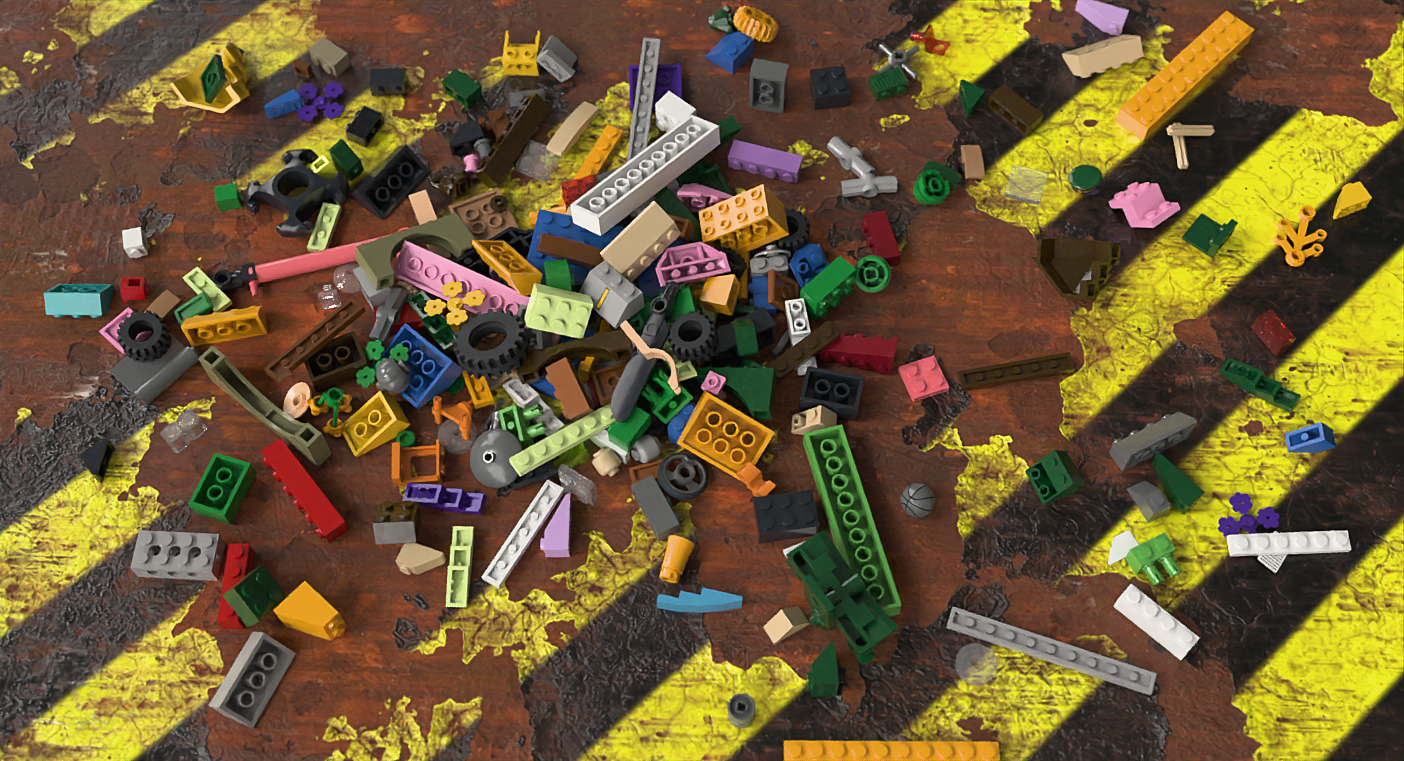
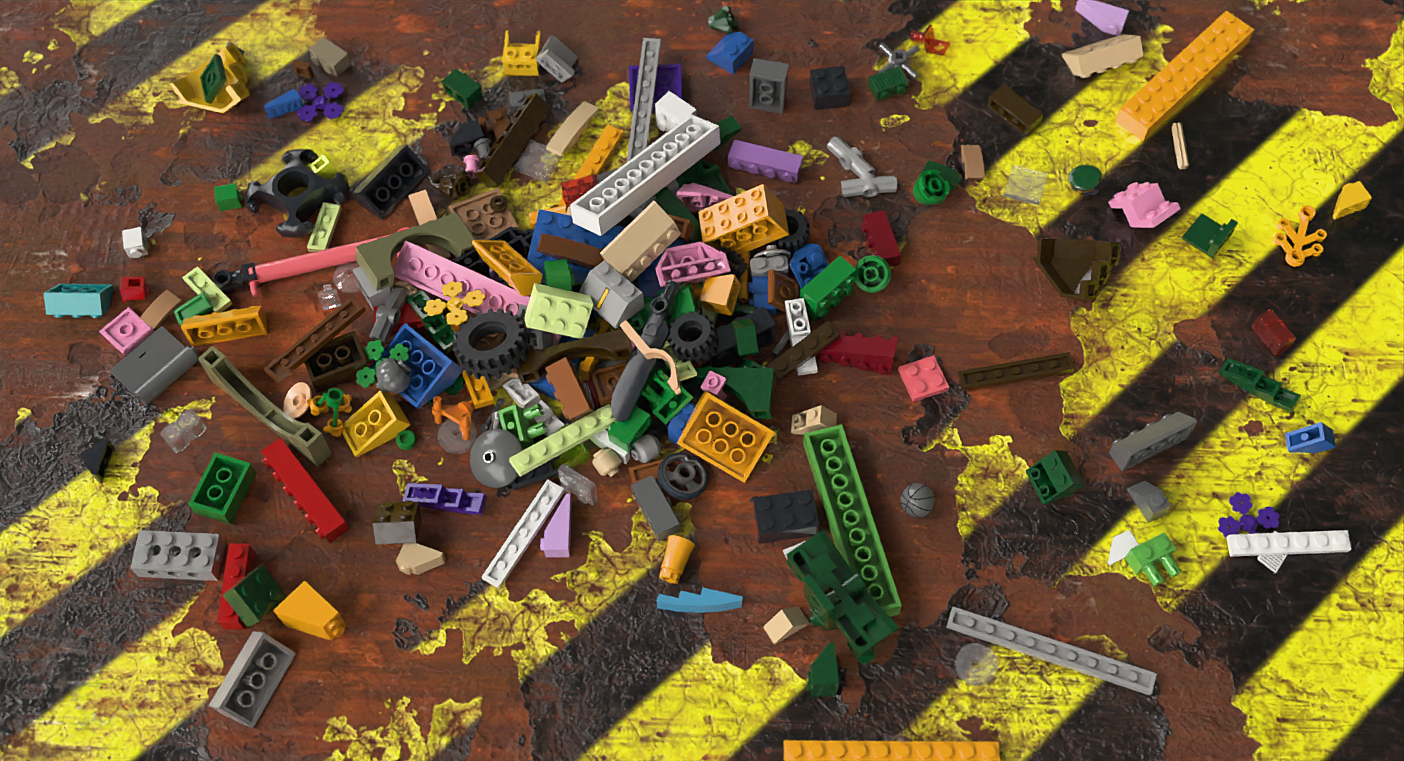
black tyre [117,310,171,363] -> none
dark green slope [329,139,364,181] -> none
black brick [345,106,384,147] -> none
black brick [369,68,408,97] -> none
orange window [392,439,446,487] -> none
yellowish green slope [446,526,474,607] -> none
dark grey wheel [728,693,755,728] -> none
light orange gear [733,6,779,42] -> none
orange leg [736,462,776,497] -> none
black brick [799,366,864,421] -> none
dark green slope [958,79,985,118] -> none
white brick [1113,584,1199,660] -> none
dark green slope [1151,452,1205,515] -> none
tan axle [1166,125,1214,136] -> none

